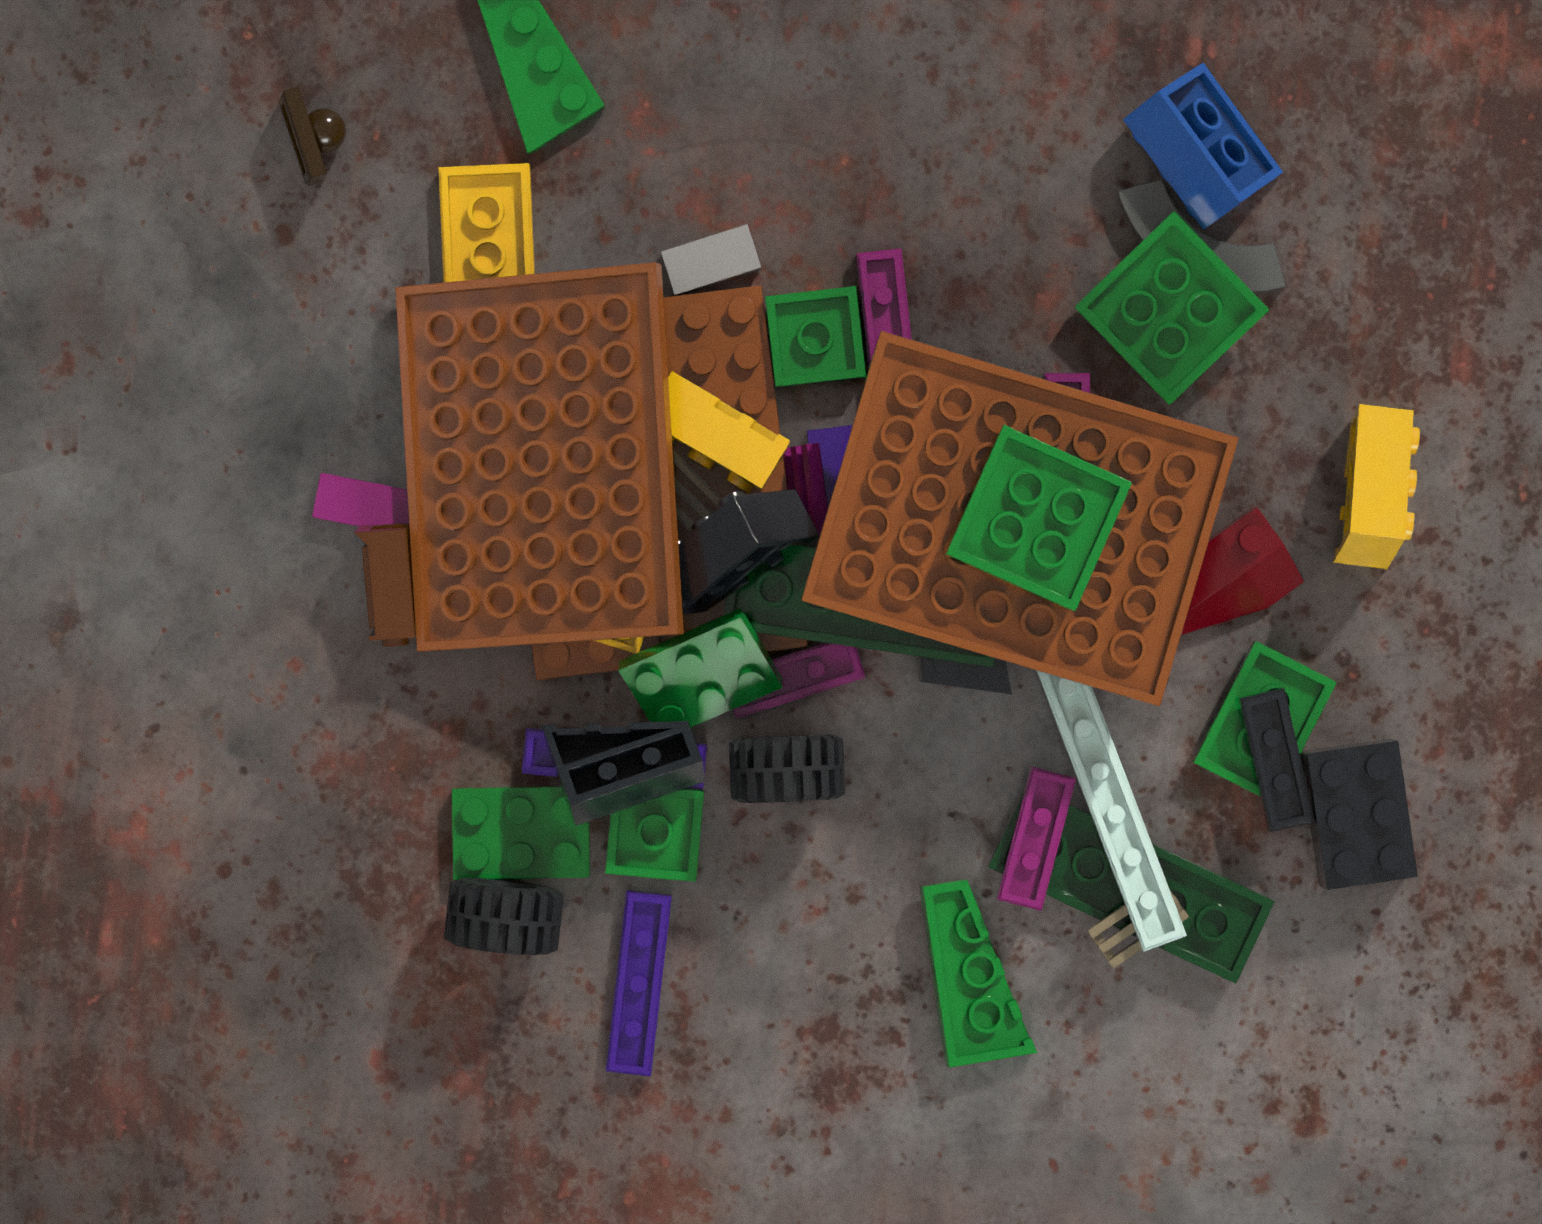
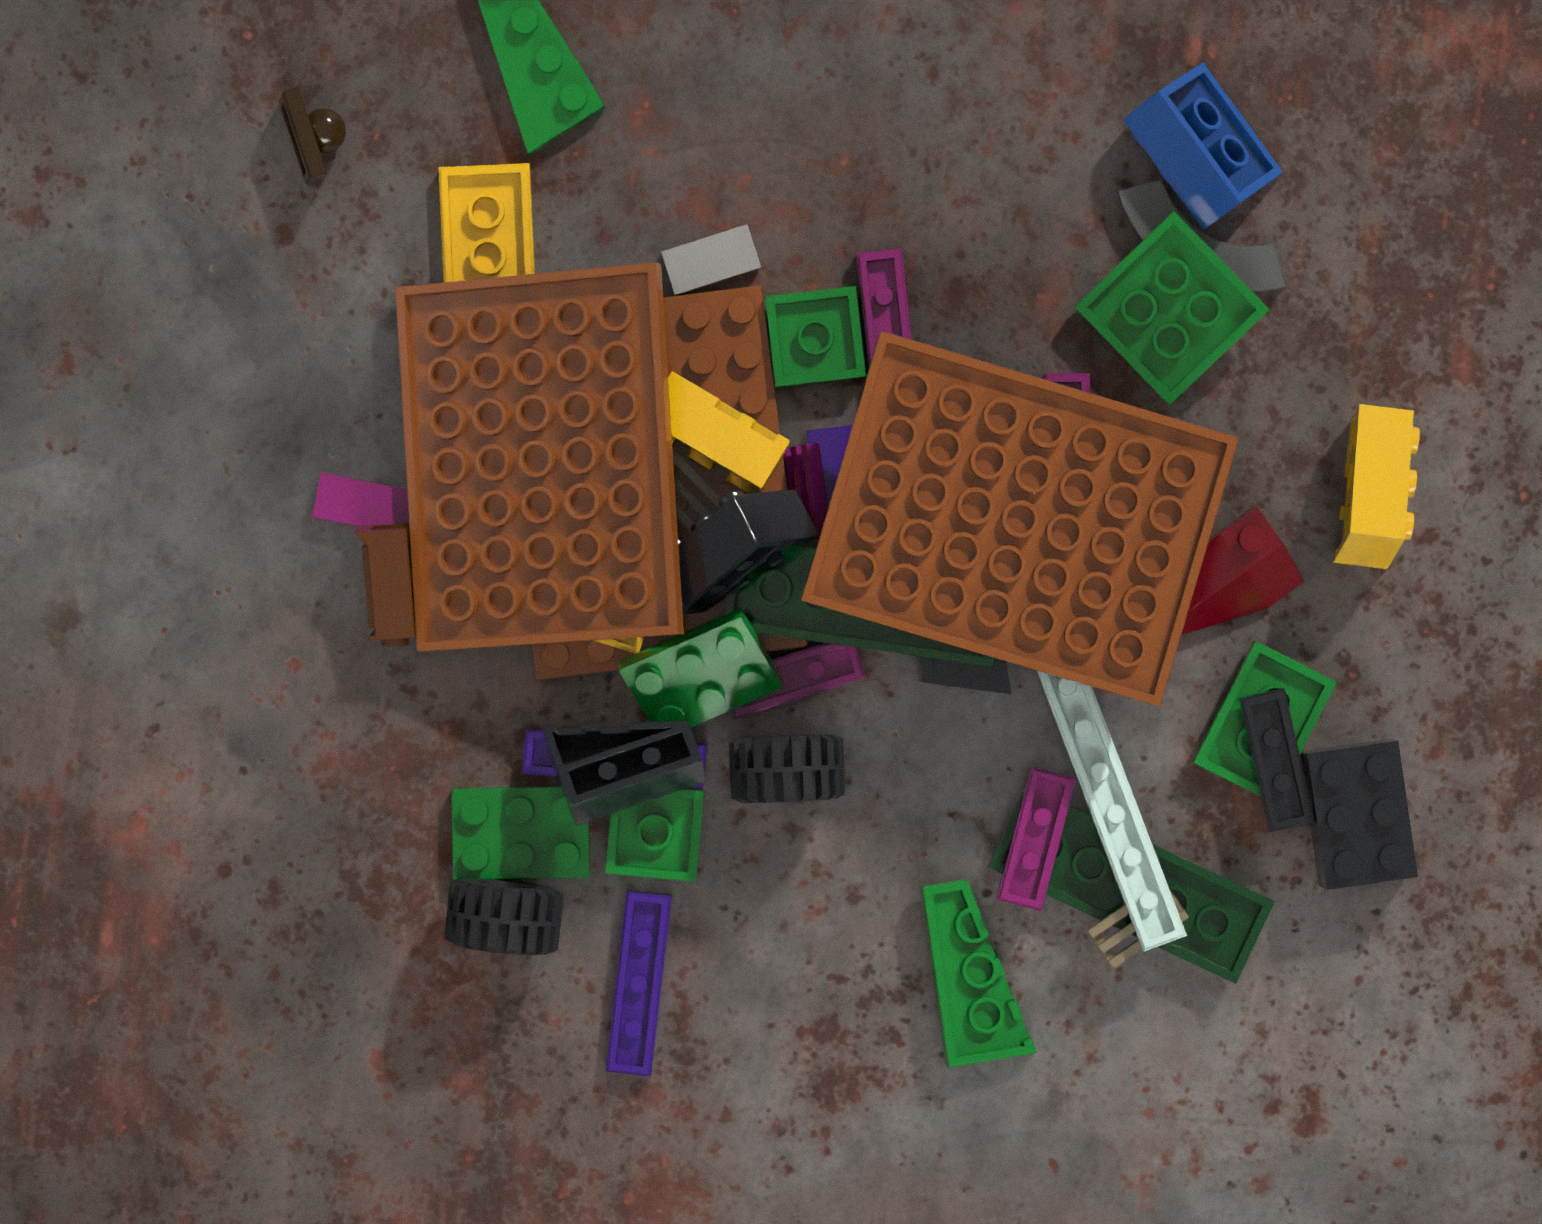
green plate [945,425,1132,612] -> none

